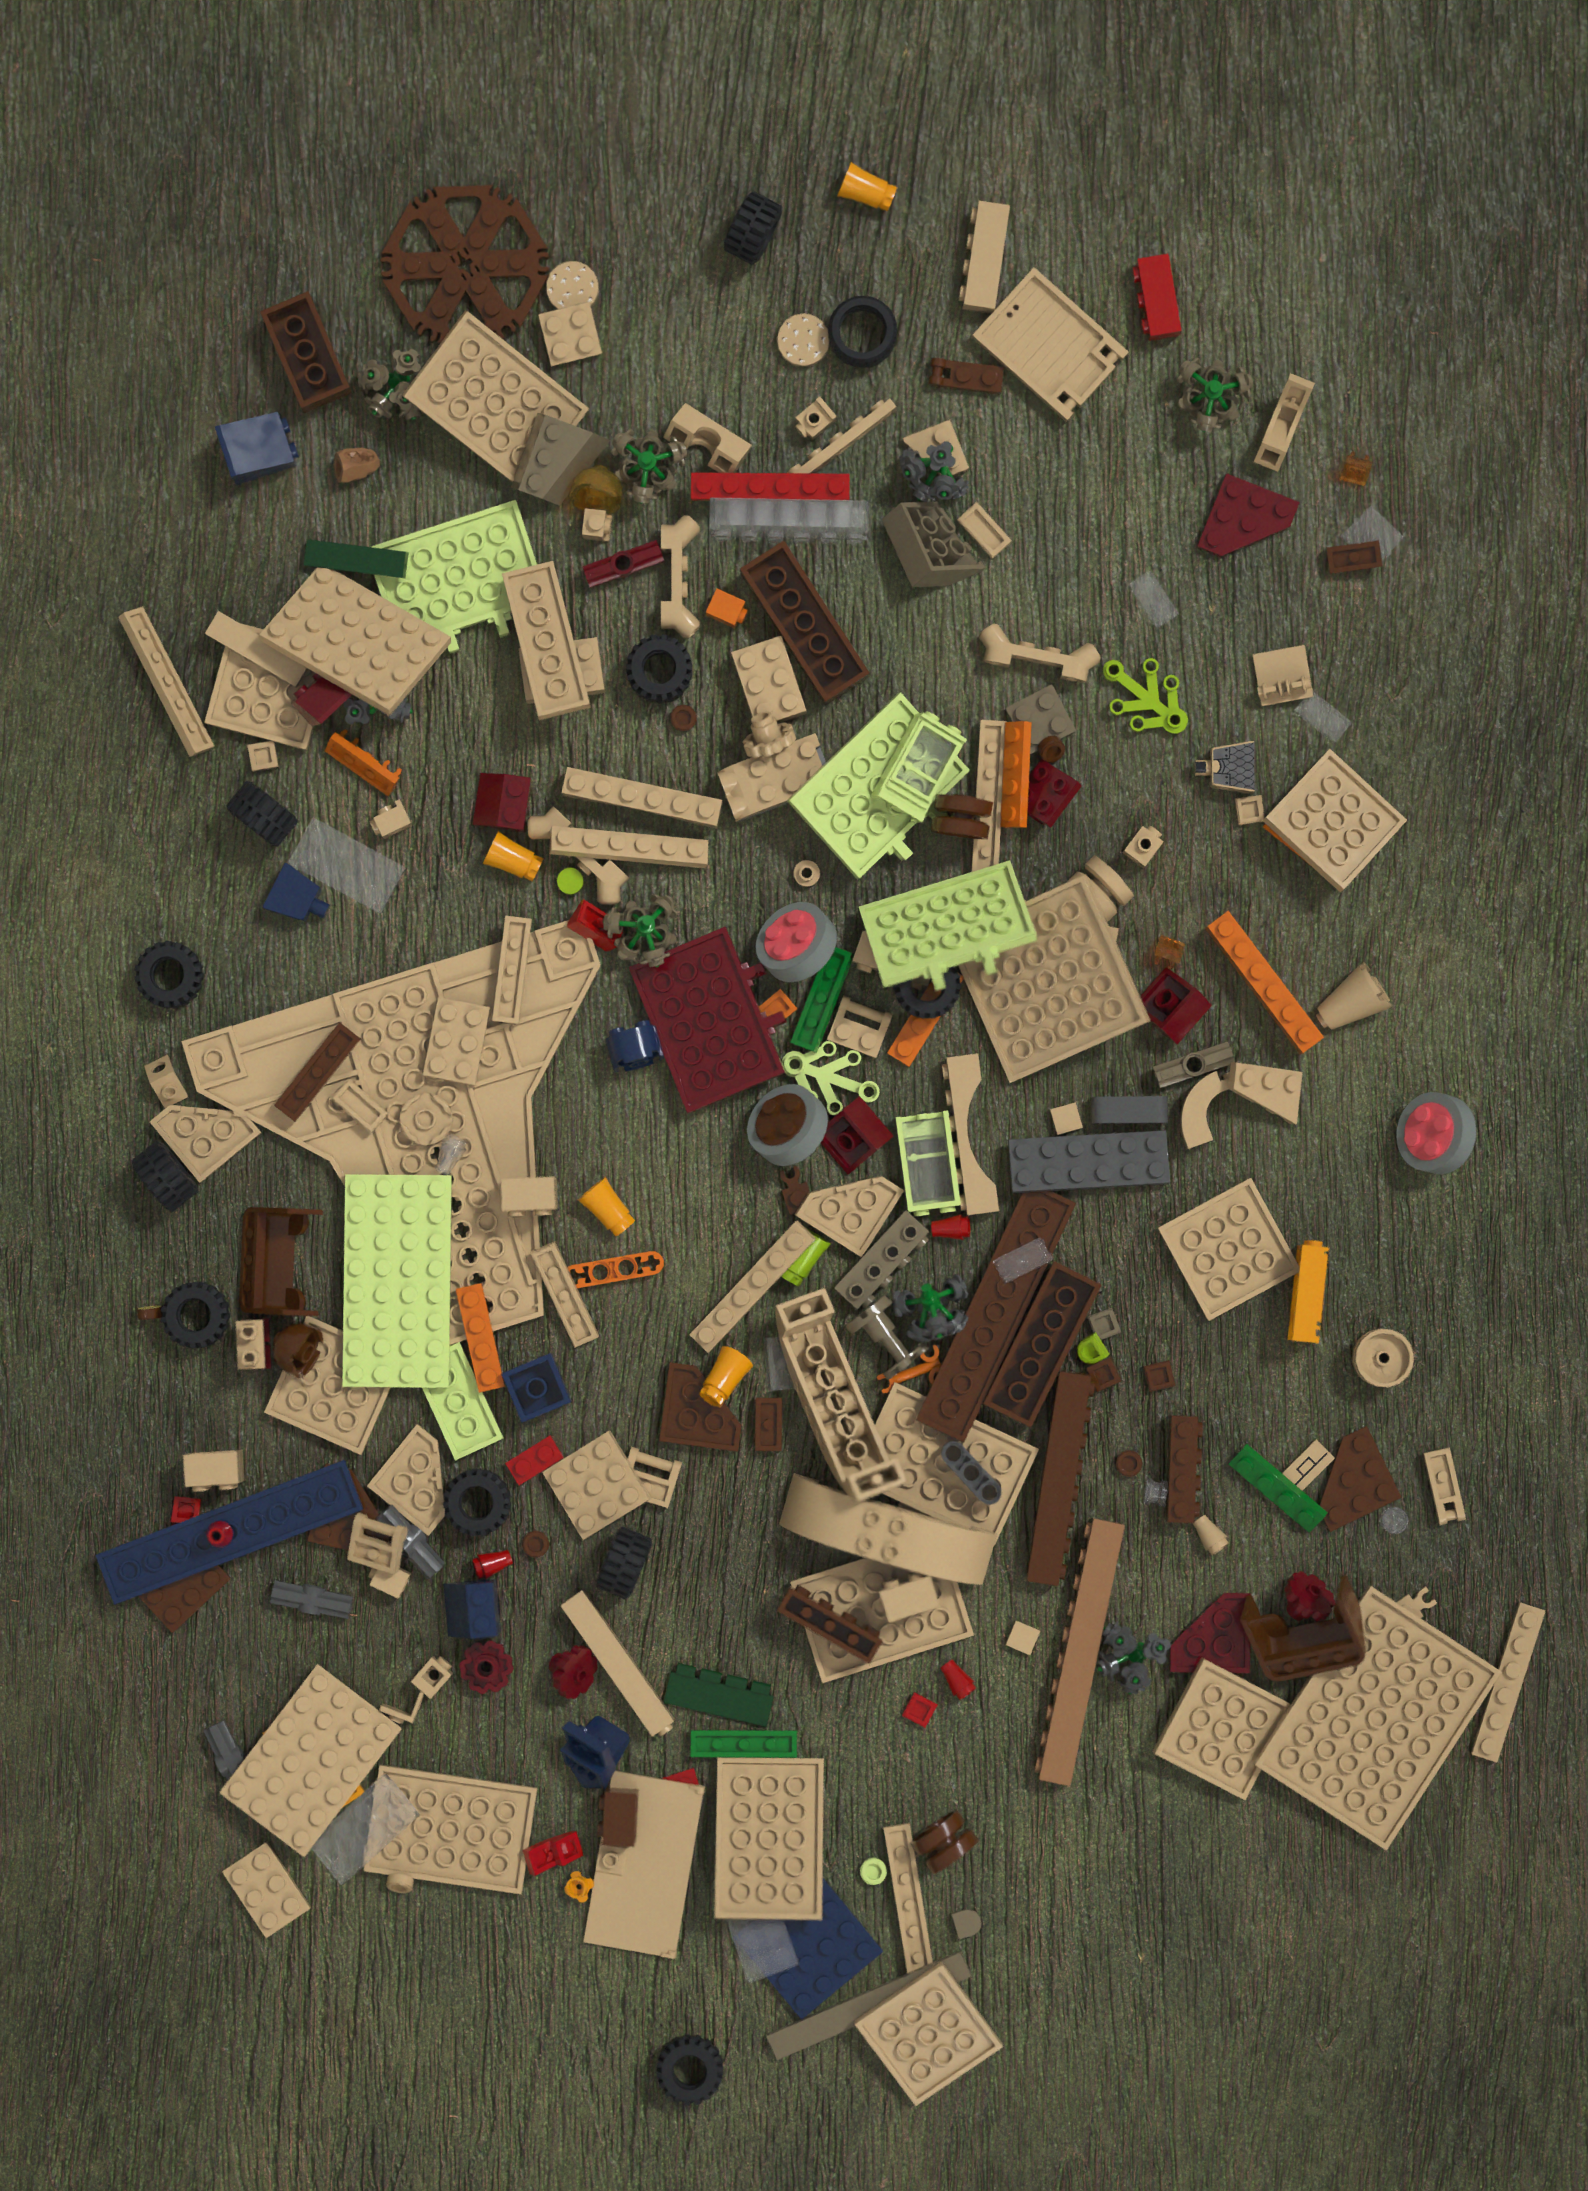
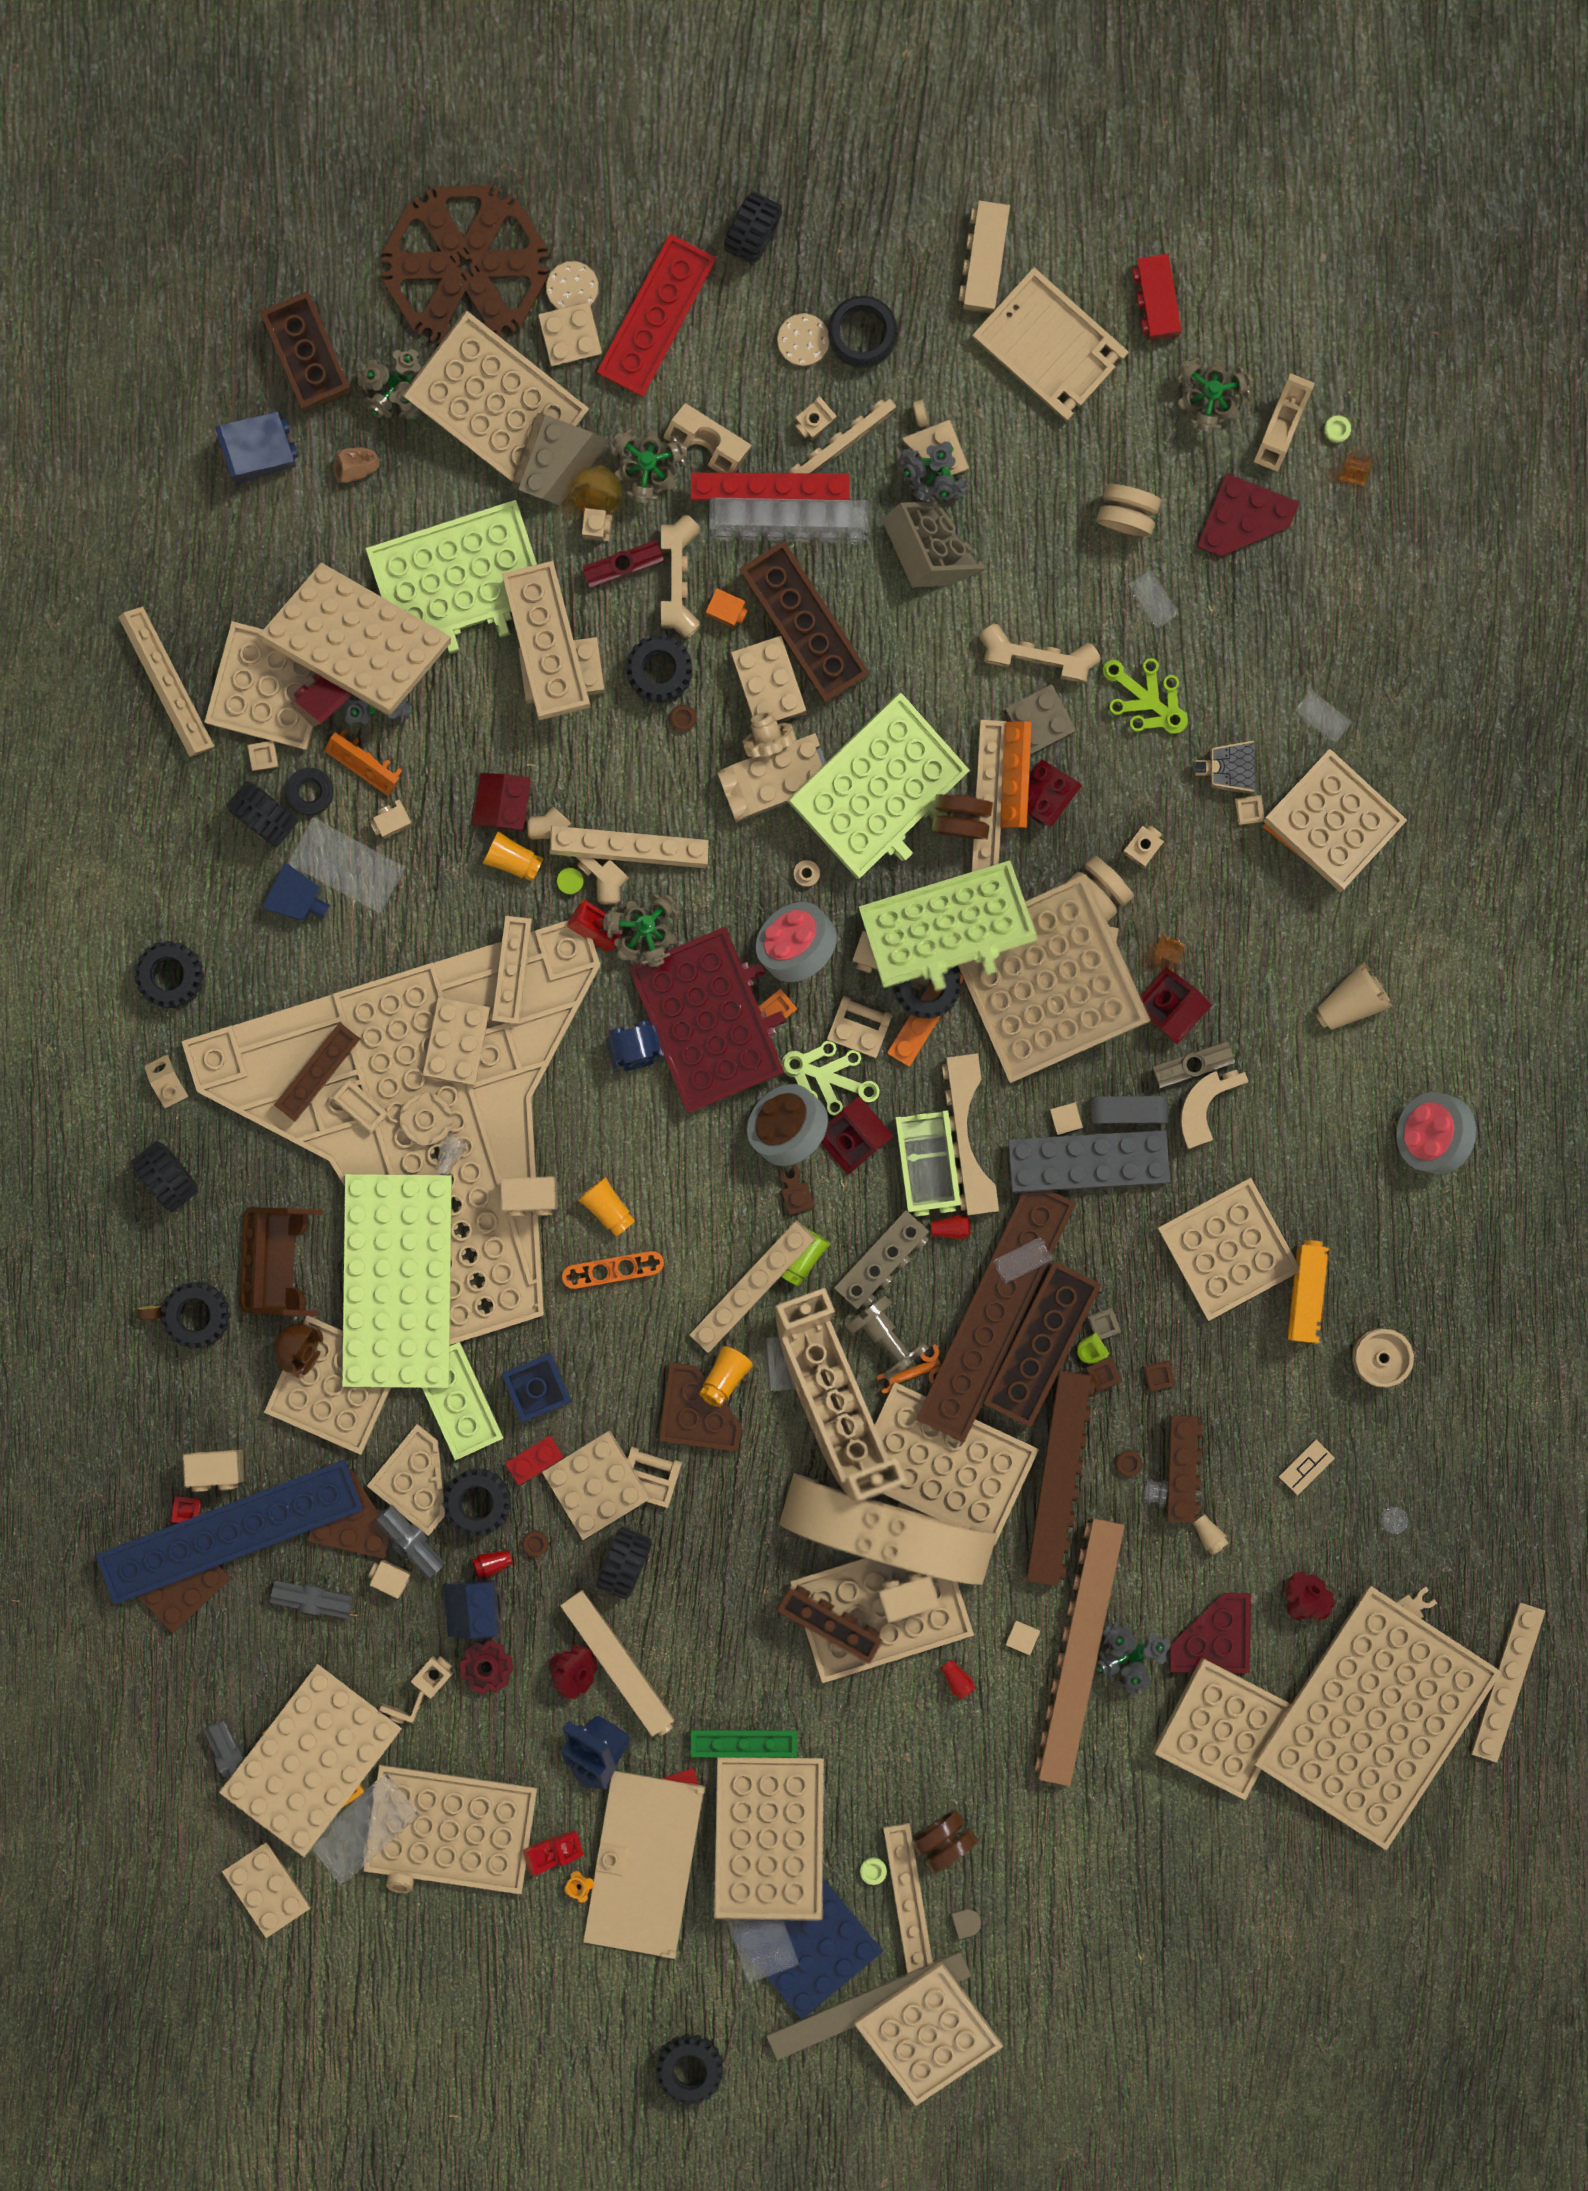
tan plate [150,1105,262,1183] -> none
tan tile [205,611,308,688] -> none
red cone [206,1521,233,1548] -> none
tan hips [236,1318,272,1370] -> none
dark green tile [303,539,409,579] -> none
tan plate [347,1513,408,1574] -> none
orange plate [456,1283,505,1392] -> none
tan tile [530,1241,599,1348] -> none
tan arch [562,767,723,828] -> none
reddish brown brick [598,1787,639,1847] -> none
dark green windscreen [664,1663,774,1727] -> none
reddish brown plate [755,1397,782,1451] -> none
green plate [790,947,854,1053] -> none
tan plate [794,1176,904,1257] -> none
light orange plant [837,162,897,211] -> none
yellowish green door [870,711,967,823] -> none
dark grey plant [892,1274,968,1342] -> none
red tile [902,1692,938,1728] -> none
reddish brown plate [928,358,1004,395] -> none
dark grey beam [941,1441,1002,1505] -> none
tan tile [957,502,1012,559] -> none
reddish brown tile [1037,736,1065,763] -> none
orange brick [1205,911,1324,1054] -> none
tan wing [1228,1062,1303,1124] -> none
green plate [1228,1443,1328,1533] -> none
reddish brown windscreen [1241,1575,1366,1682] -> none
tan hinge [1253,645,1314,706] -> none
reddish brown plate [1319,1426,1402,1532] -> none
reddish brown plate [1327,540,1383,574] -> none
clear piece [1341,505,1404,569] -> none
tan plate [1423,1447,1466,1526] -> none
none -> black tyre [286,767,334,815]
none -> red plate [597,234,717,398]
none -> tan tile [913,399,929,427]
none -> tan wheel [1096,484,1162,537]
none -> yellowish green tile [1324,416,1351,443]

